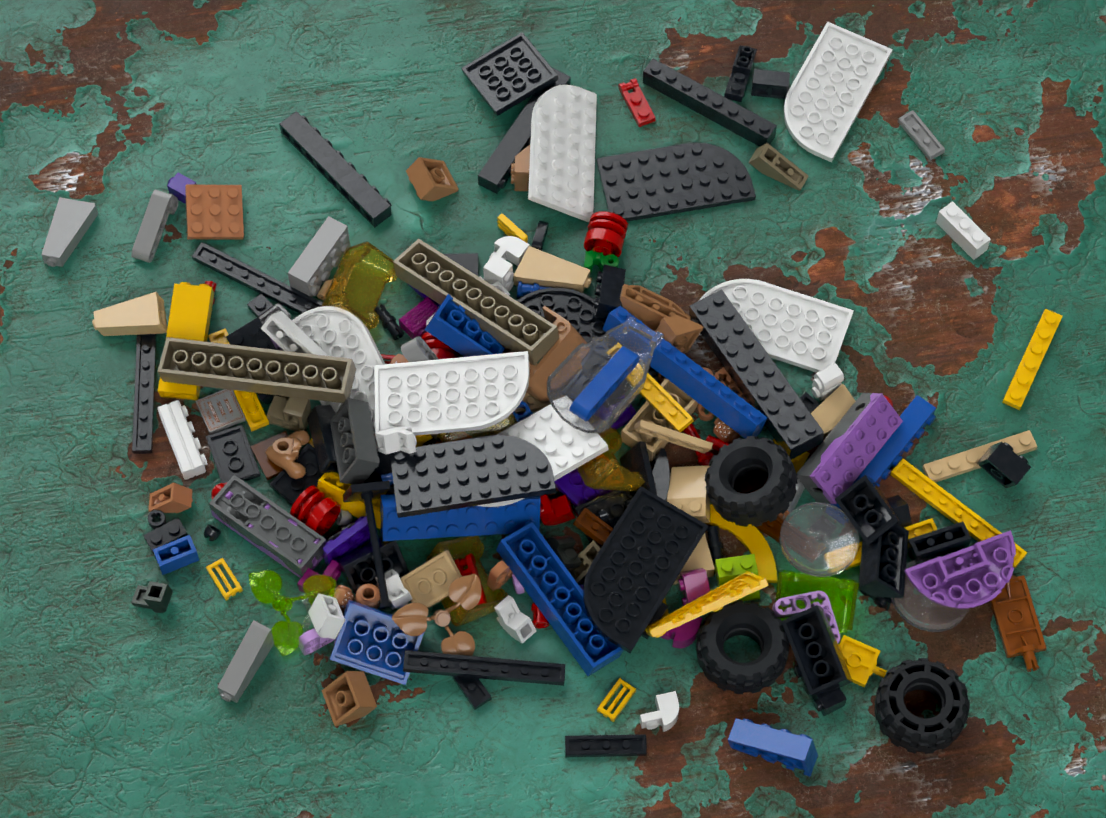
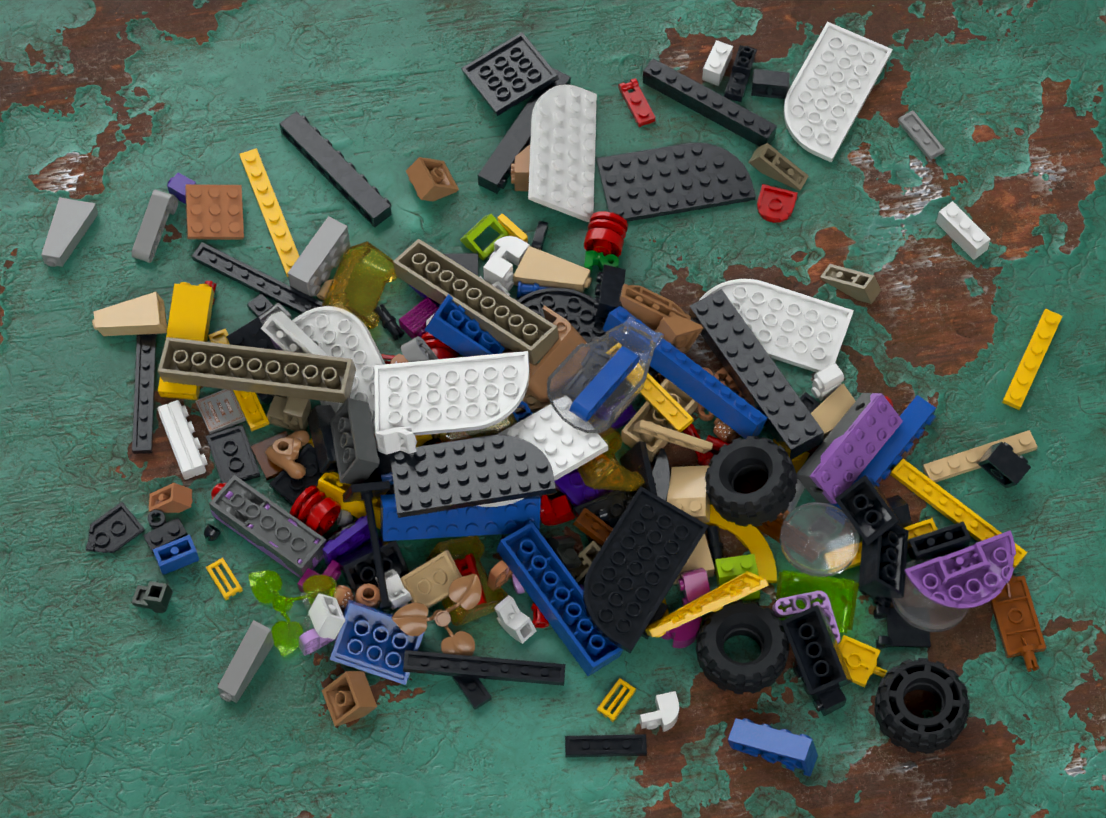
none -> black tile [86,502,145,553]
none -> yellow plate [239,148,300,277]
none -> lime tile [460,214,509,260]
none -> white brick [702,40,733,86]
none -> red tile [757,184,798,223]
none -> dark tan slope [820,264,881,304]
none -> black flag [873,606,931,649]

